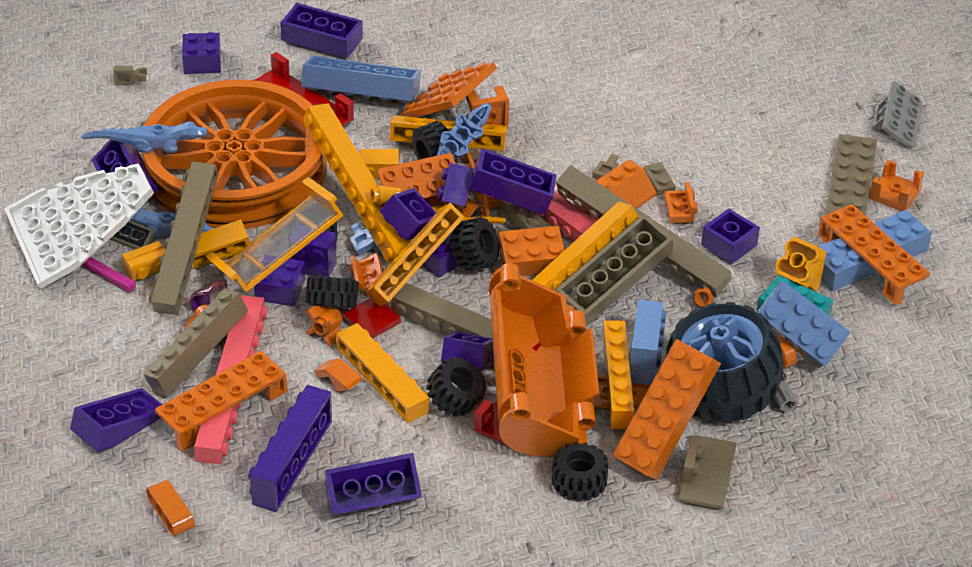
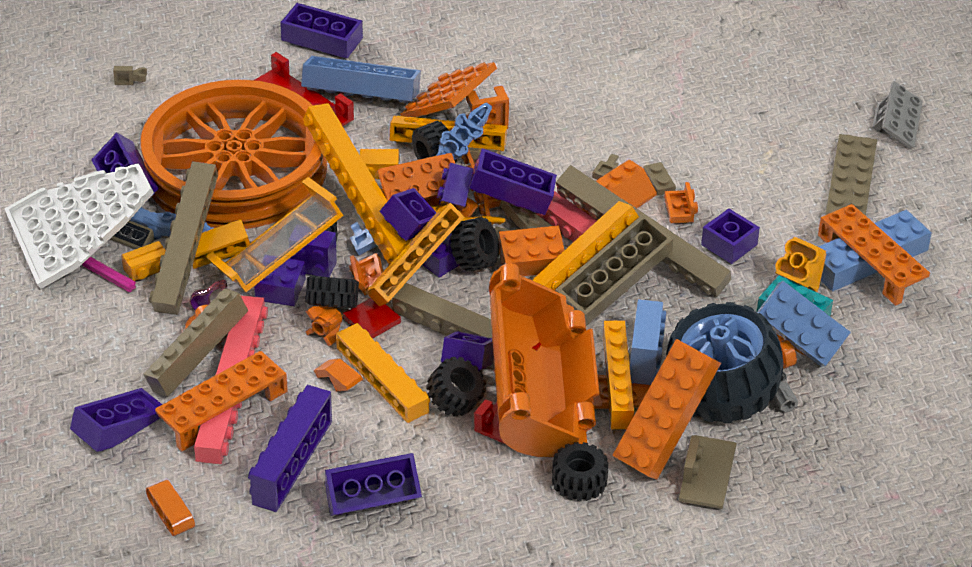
medium blue animal [81,121,207,153] -> none
dark purple brick [182,32,221,74] -> none
light orange cone [371,185,401,205] -> none
orange plate [693,288,714,308] -> none
orange panel [869,160,924,211] -> none

